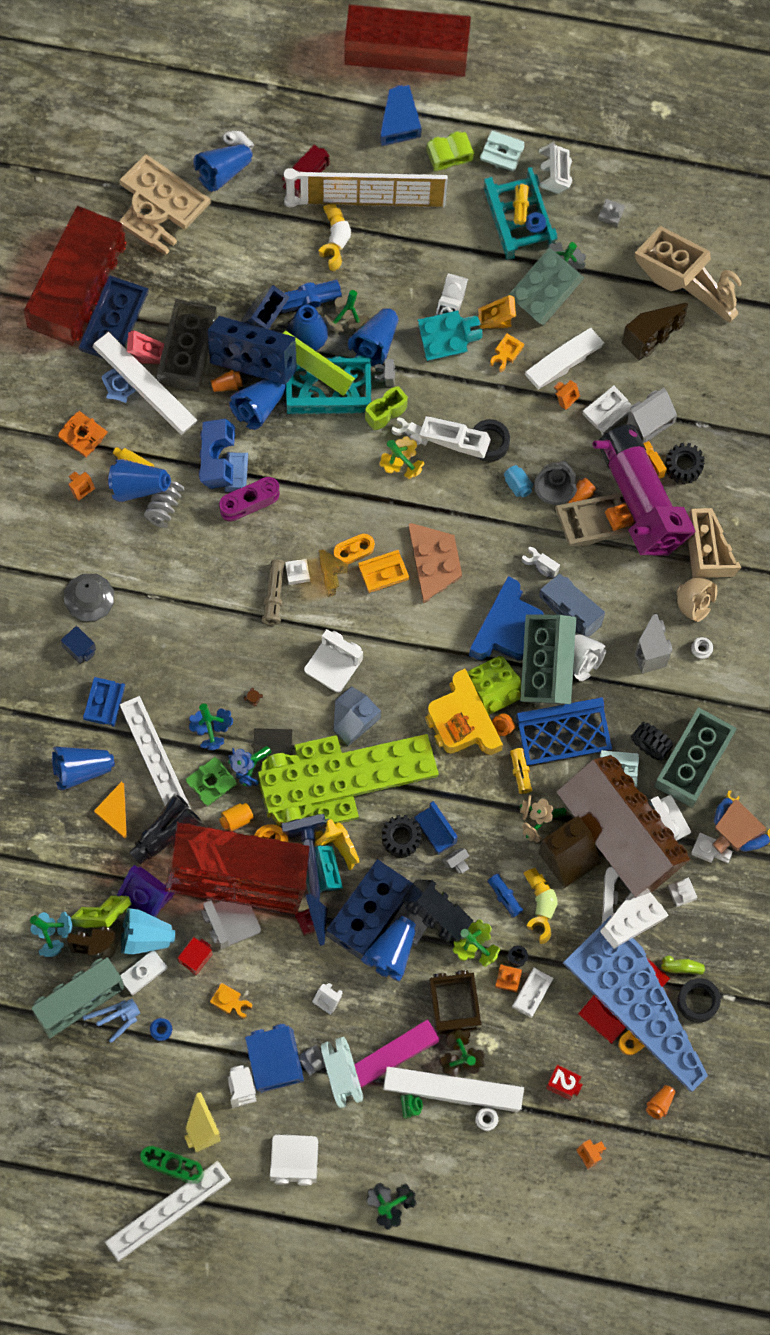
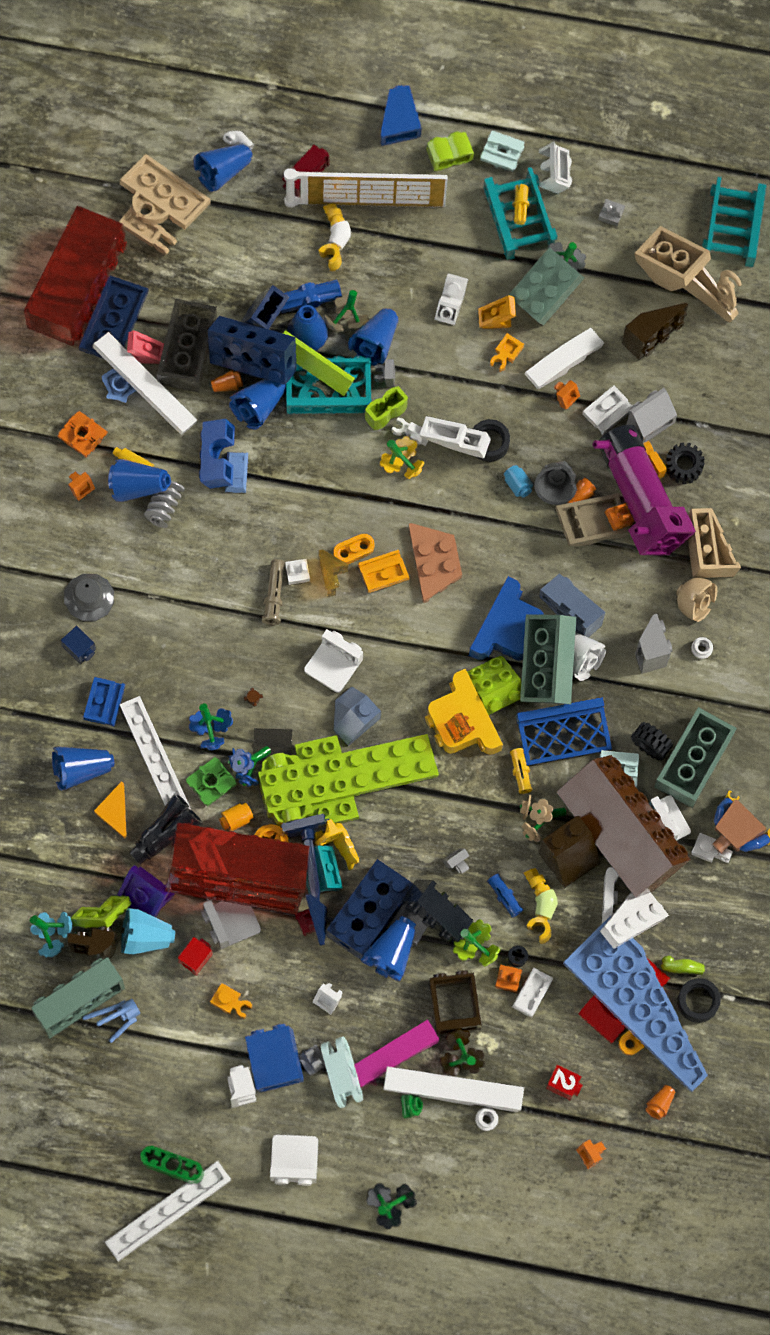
white plate [120,950,168,996] -> none
blue plate [150,1018,173,1041] -> none
light yellow slope [184,1092,221,1152] -> none
magenta piece [219,477,280,522] -> none
clear red brick [344,4,471,77] -> none
black tyre [381,815,421,858] -> none
blue panel [414,801,458,855] -> none
teal plate [417,310,483,361] -> none
orange tile [492,713,516,736] -> none
white plate [522,547,560,578] -> none
blue plate [525,212,546,233] -> none
white tile [668,878,698,907] -> none
none -> teal fence [702,177,767,267]

